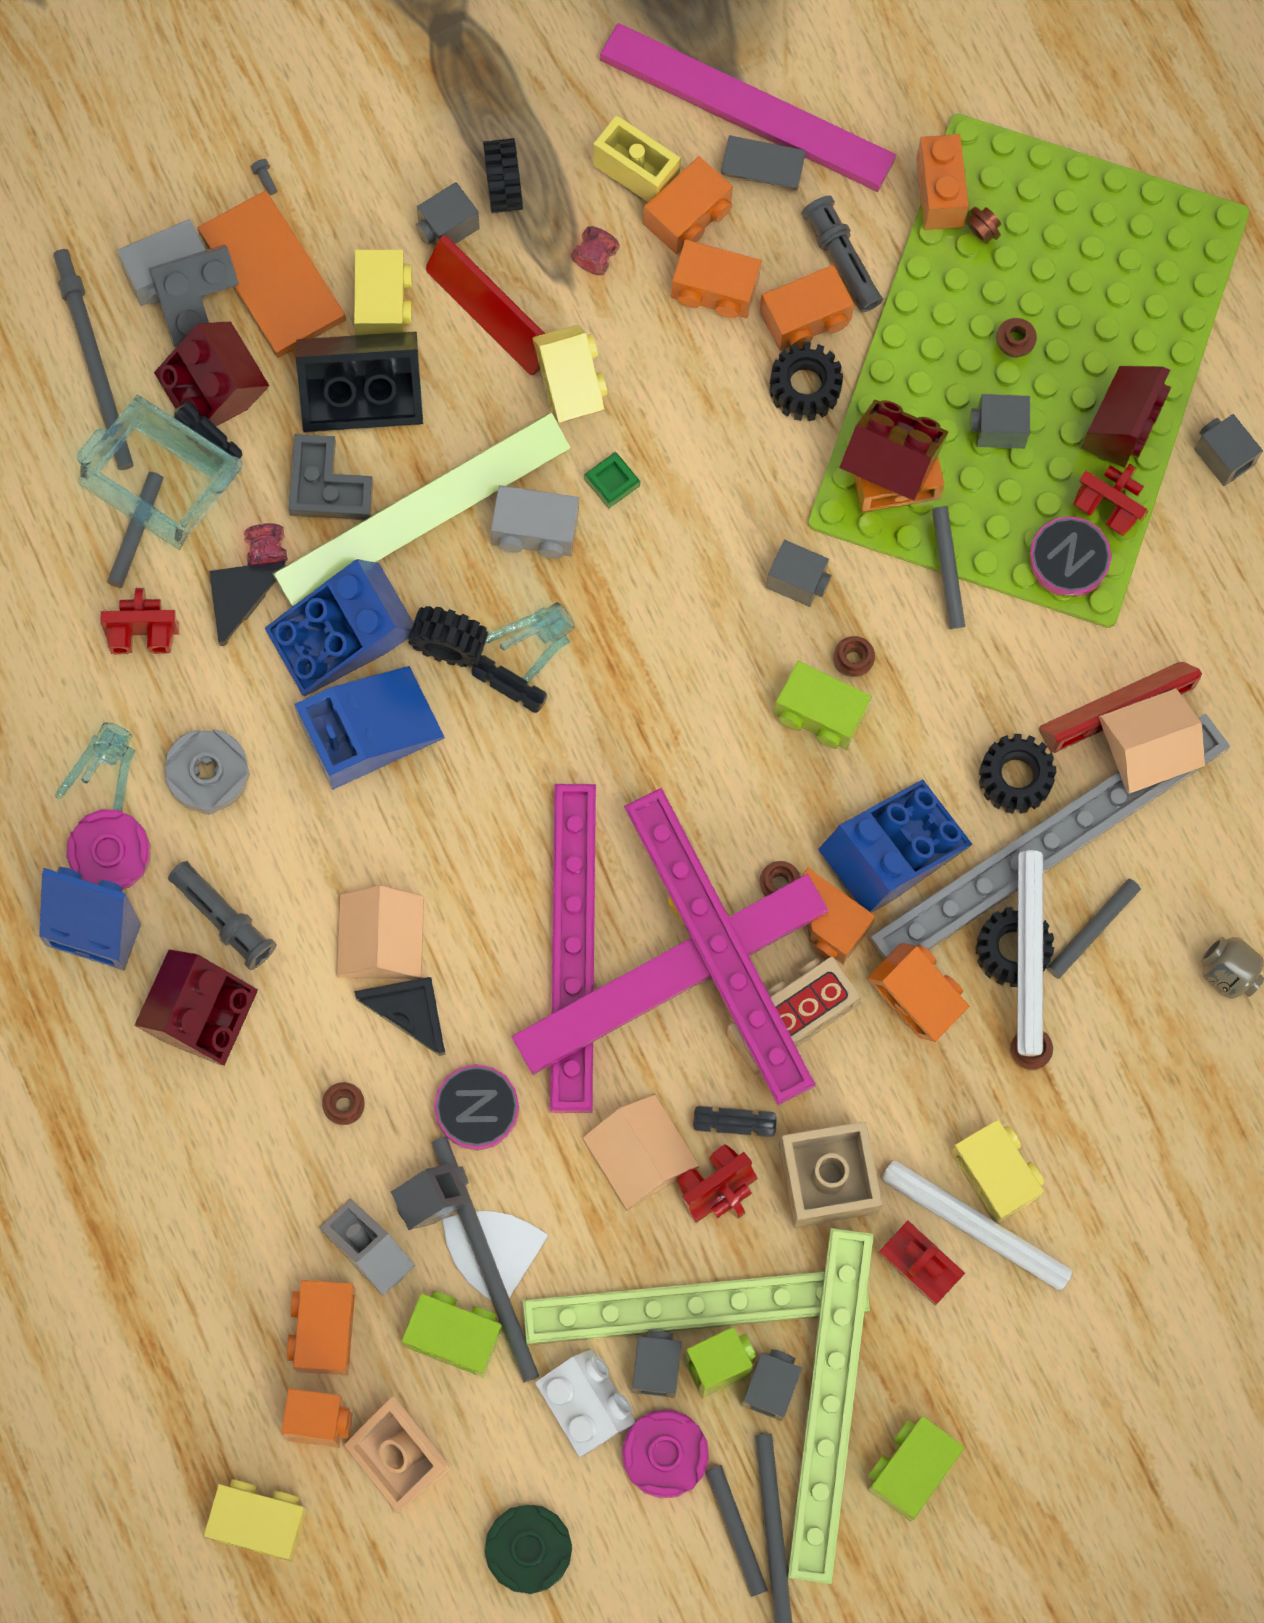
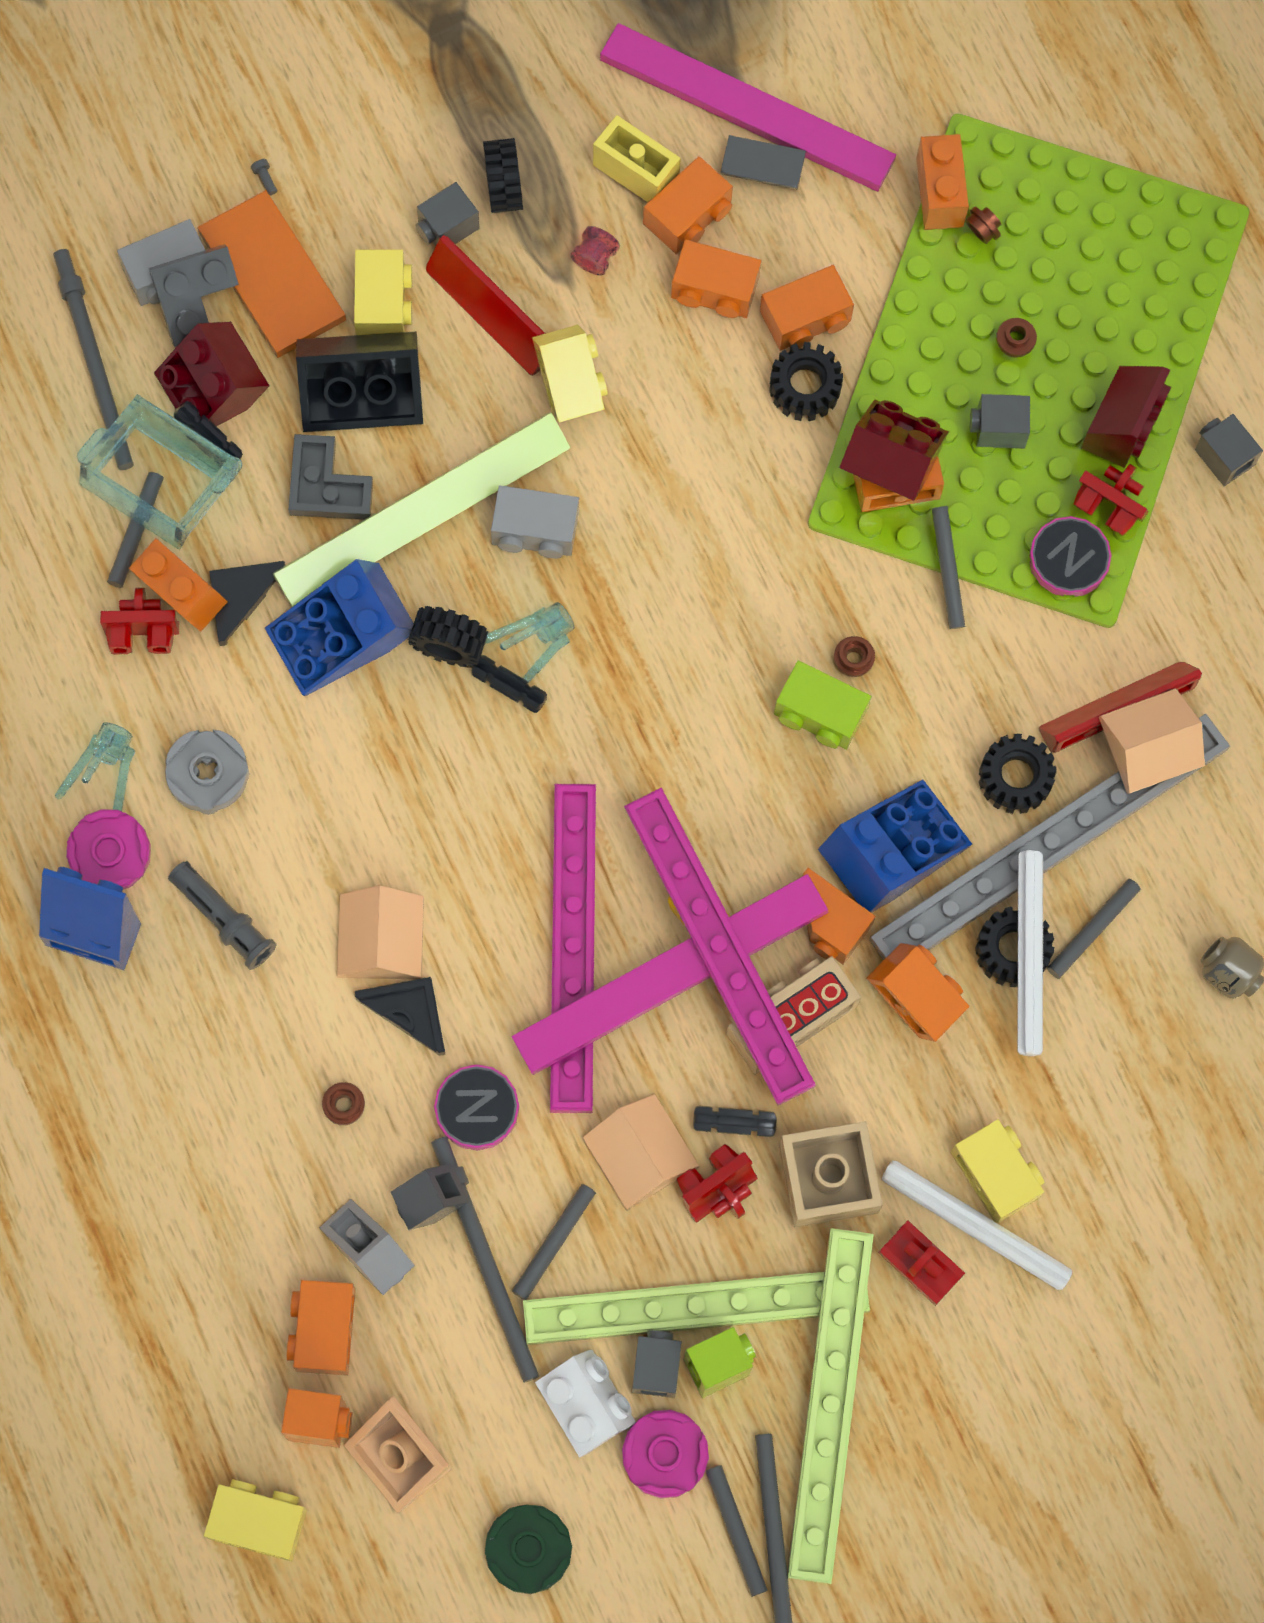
dark red slope [134,949,258,1066] -> none
clear pink wheel [244,523,288,565] -> none
blue slope [294,666,445,790] -> none
lime brick [402,1290,503,1378] -> none
white sticker [442,1211,549,1301] -> none
green tile [584,451,641,509] -> none
dark grey brick [741,1349,802,1421] -> none
copper plate [760,861,801,897] -> none
dark grey brick [766,540,832,607] -> none
dark grey pin [801,195,884,312] -> none
lime brick [868,1416,965,1522] -> none
copper plate [1010,1031,1053,1070] -> none
none -> orange brick [129,538,228,632]
none -> dark grey bar [512,1184,596,1300]

